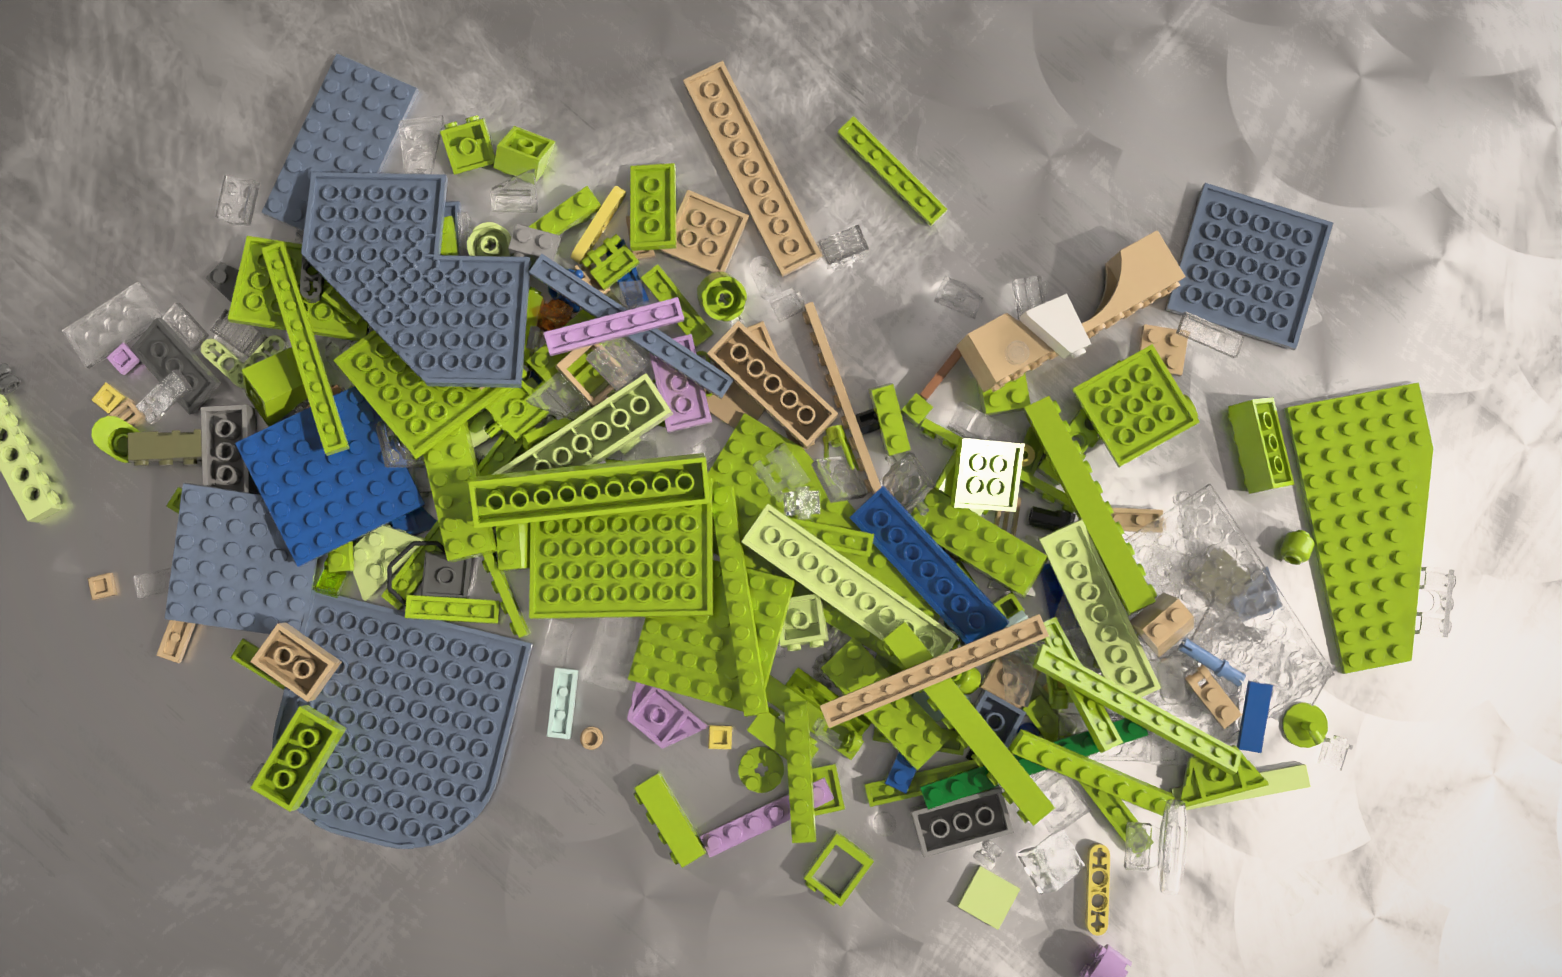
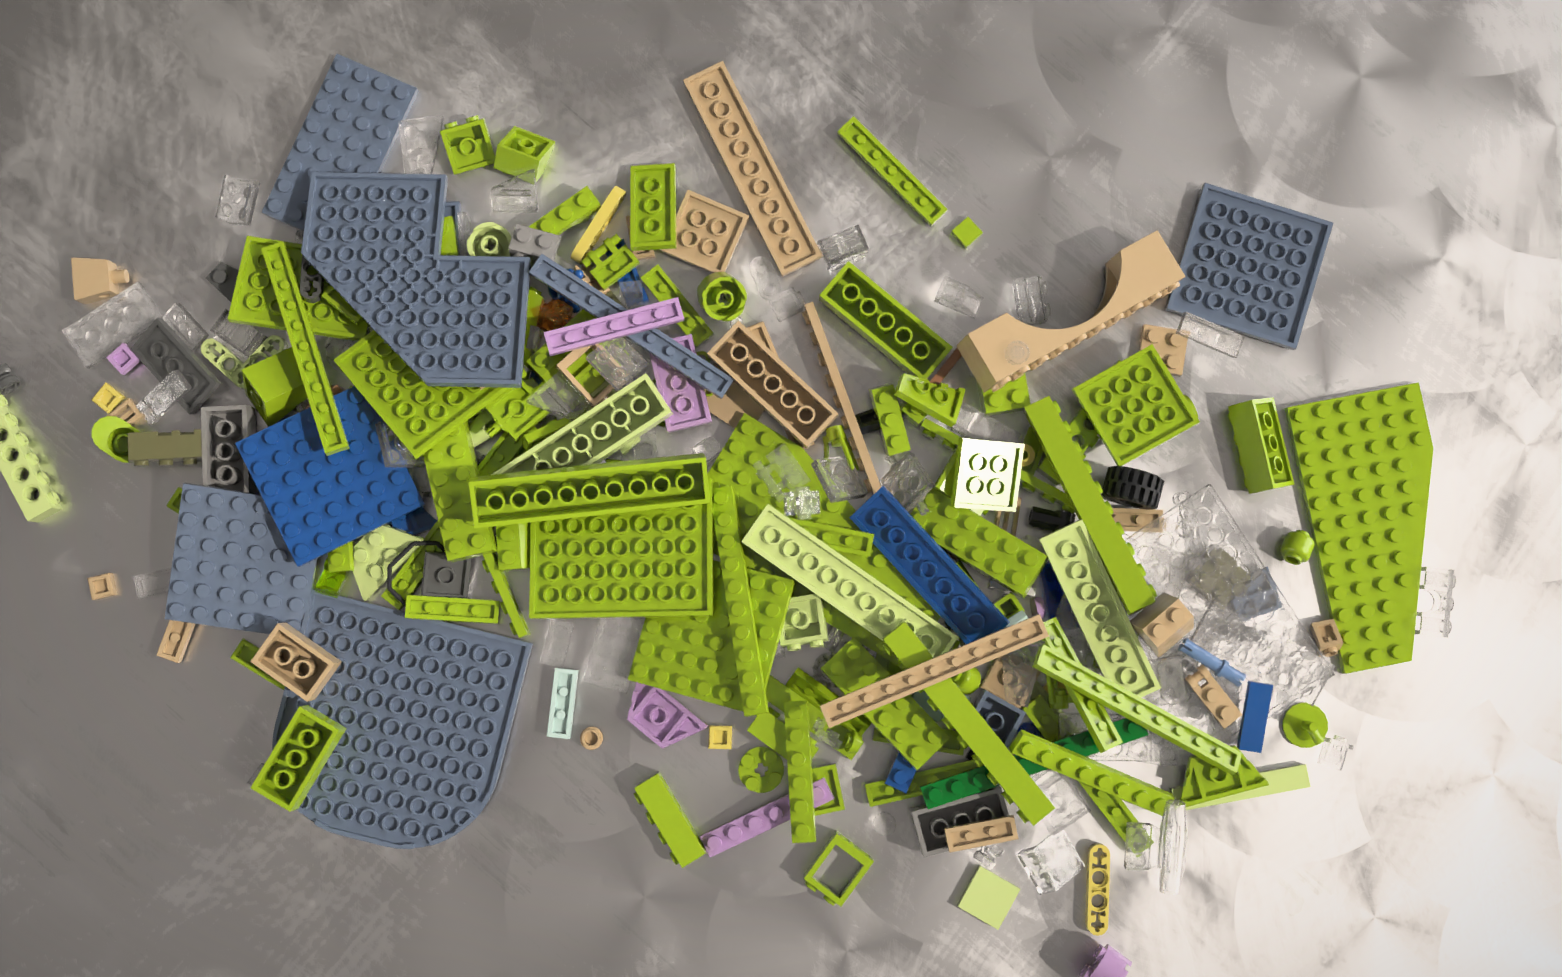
white slope [1019,294,1091,359] -> none
none -> tan torso [71,258,129,304]
none -> lime brick [819,261,953,379]
none -> lime wing [894,373,966,427]
none -> tan plate [944,815,1018,853]
none -> lime tile [951,217,983,249]
none -> lavender tile [1030,596,1046,619]
none -> black tyre [1101,466,1165,510]
none -> tan bracket [1310,619,1343,657]

